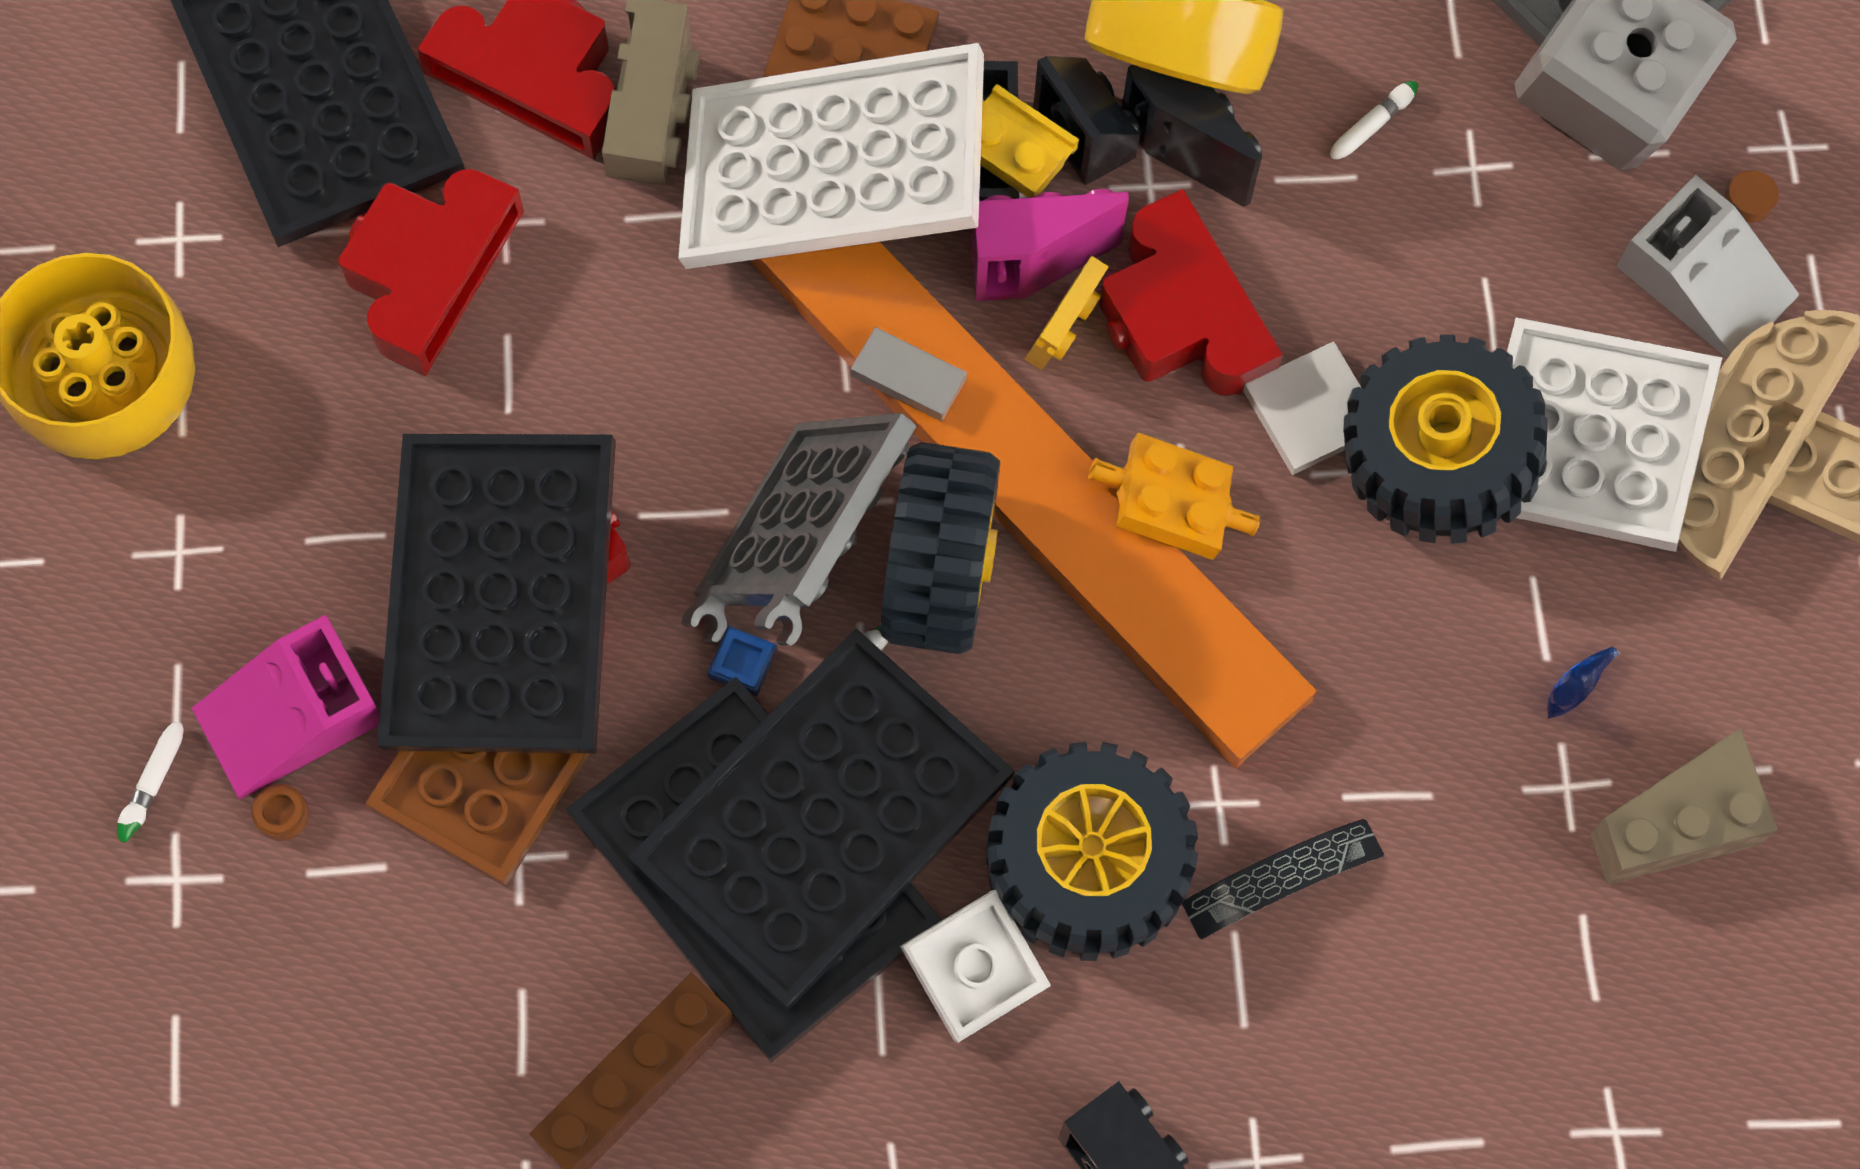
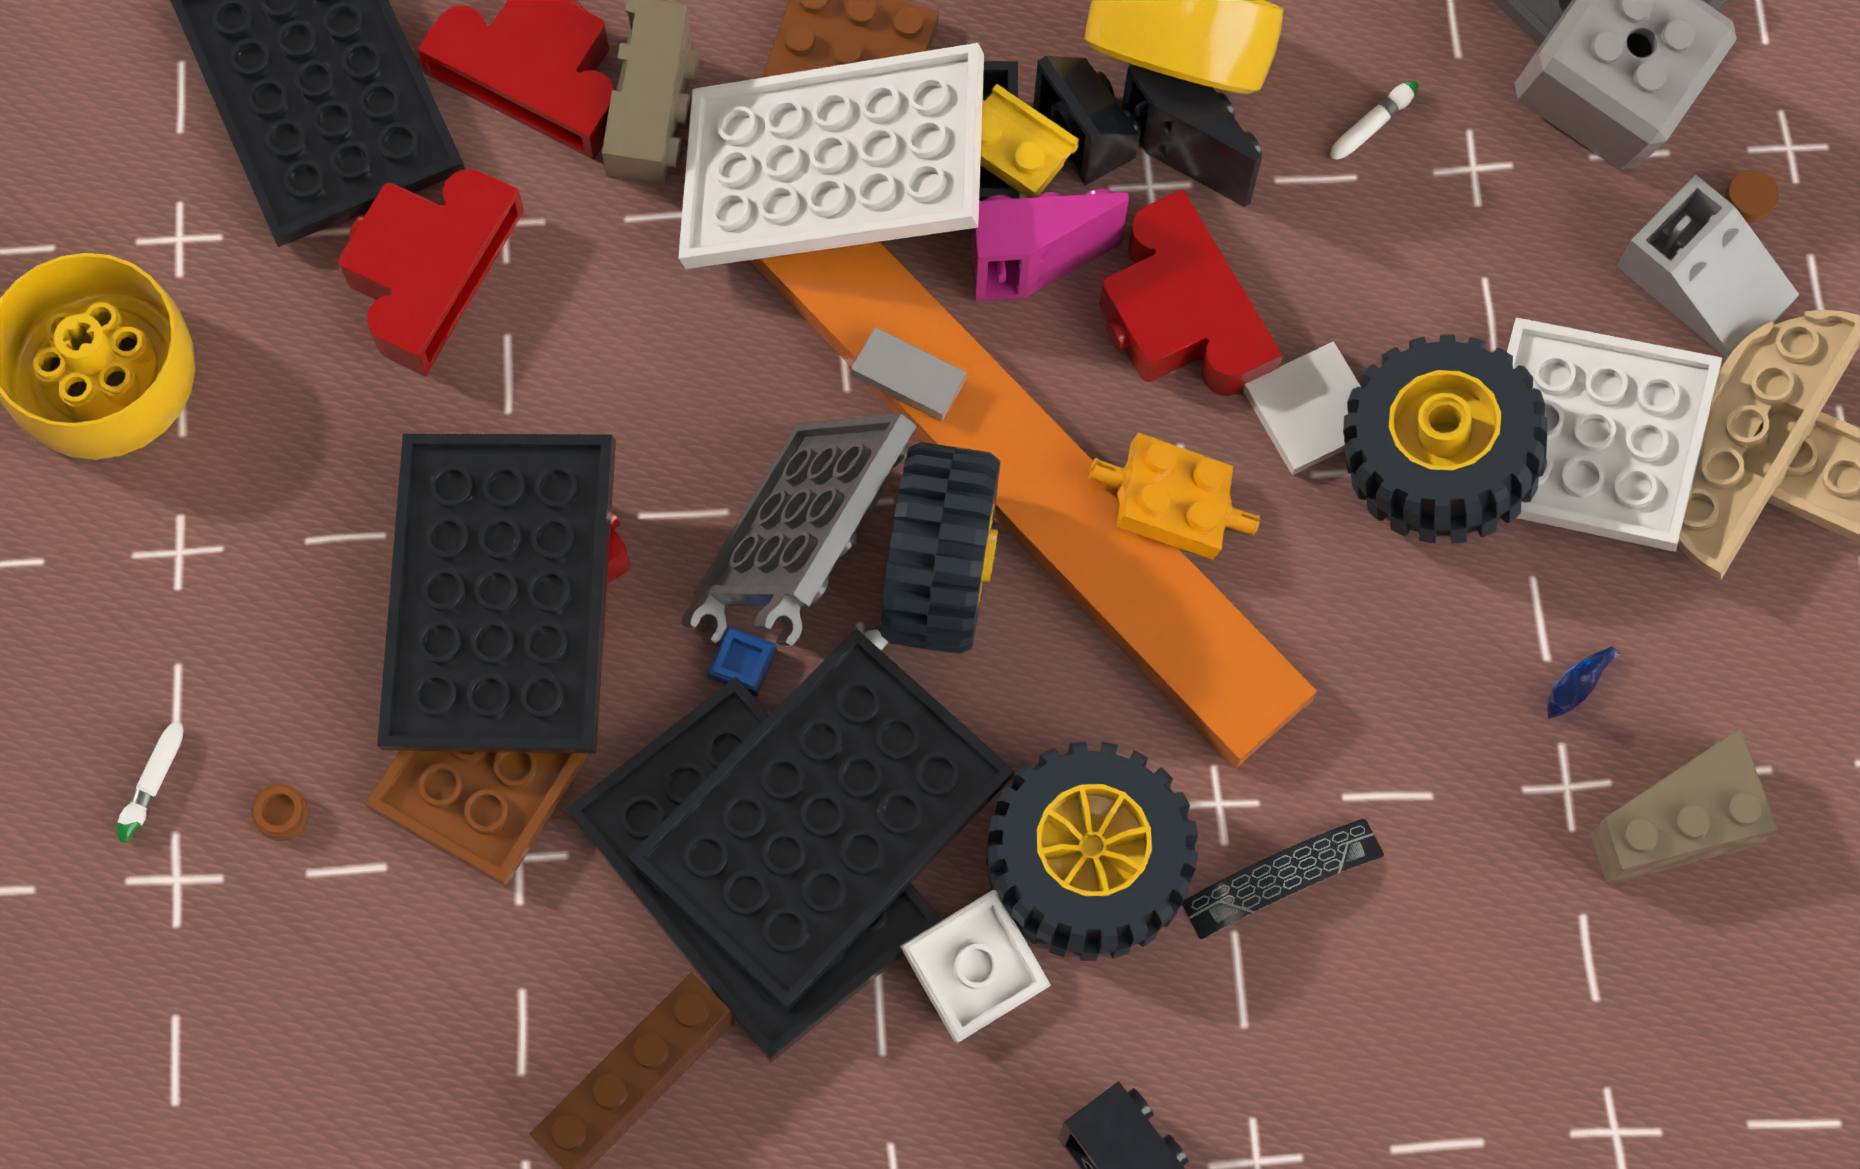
dark pink slope [192,614,380,800] -> none
yellow plate [1024,256,1109,370] -> none

